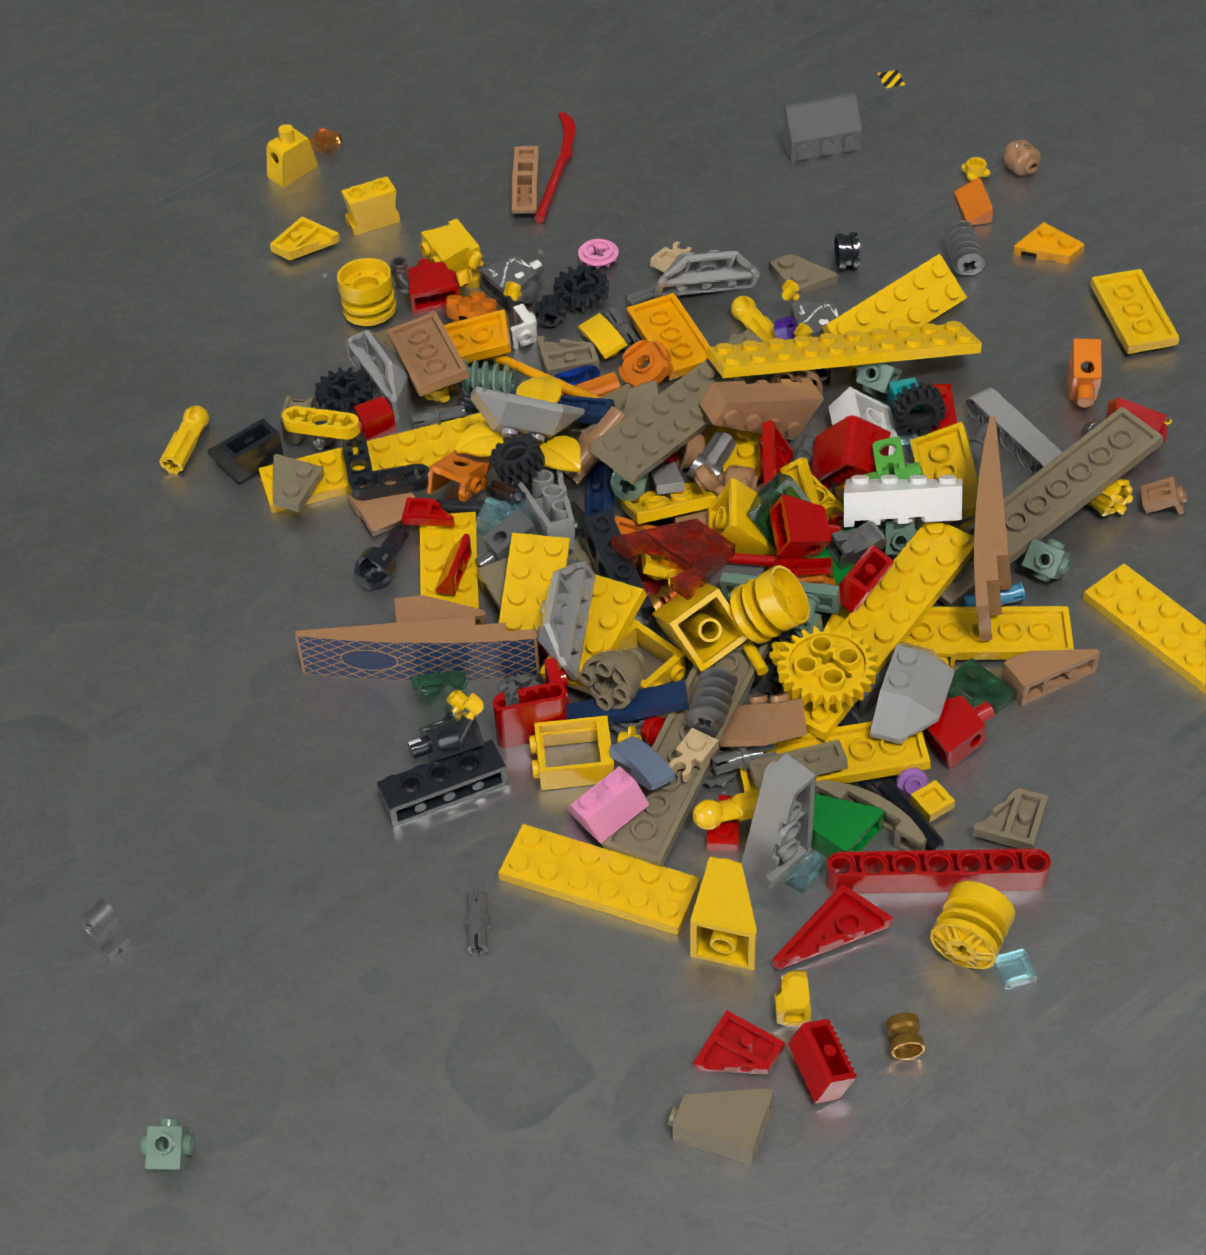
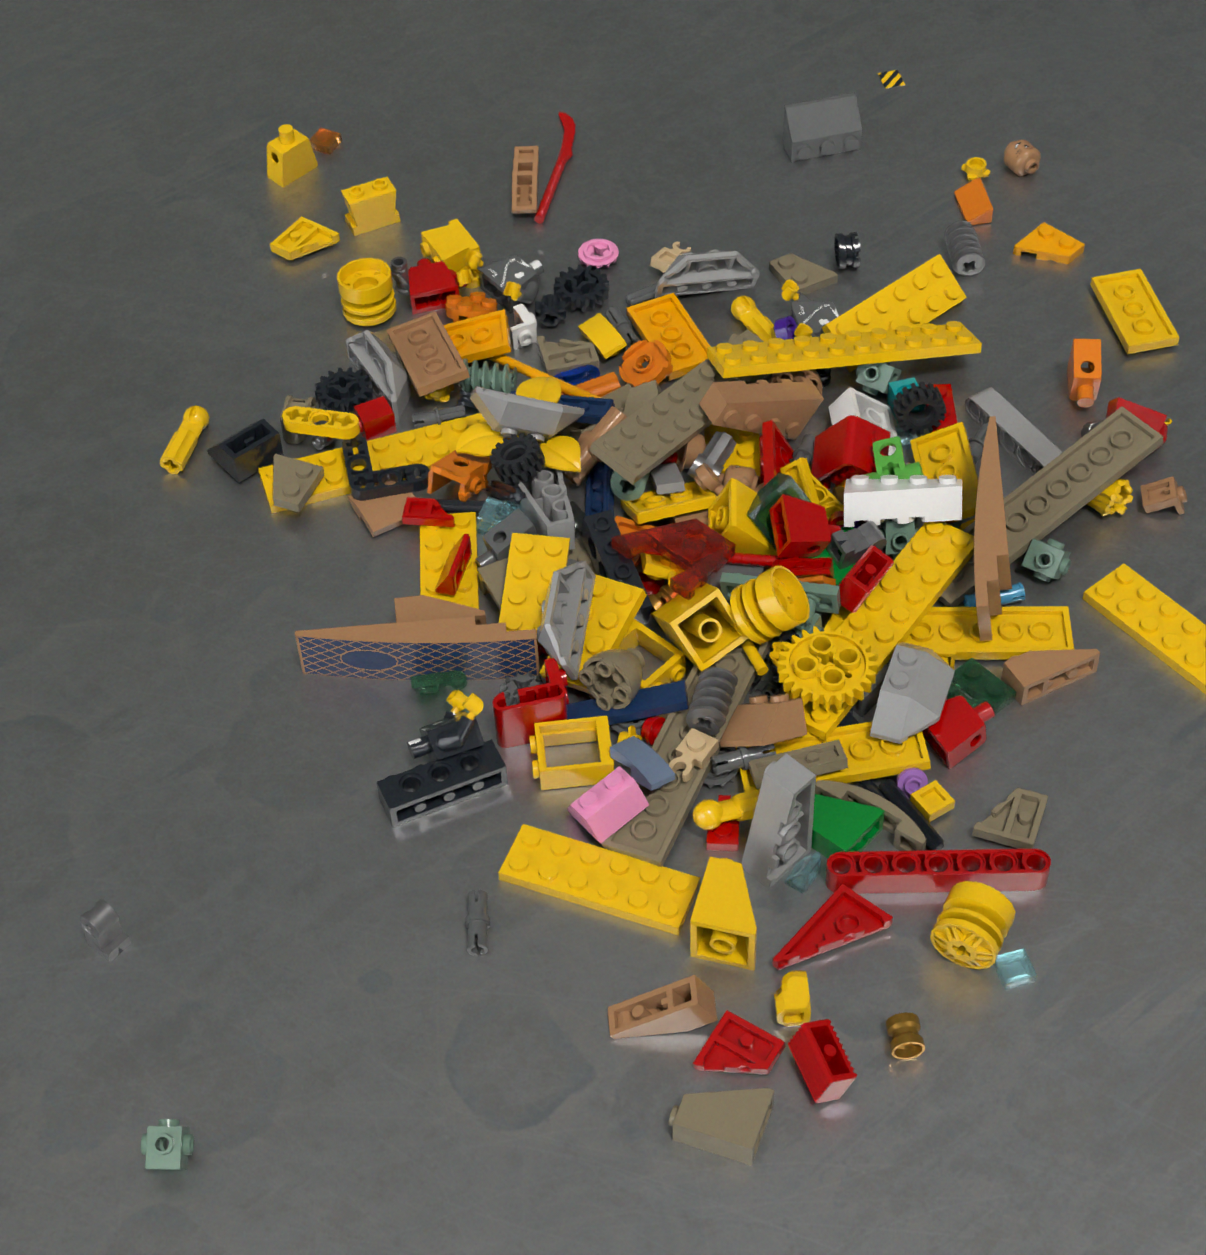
black piece [354,524,410,590] -> none
none -> medium nougat slope [608,975,718,1039]

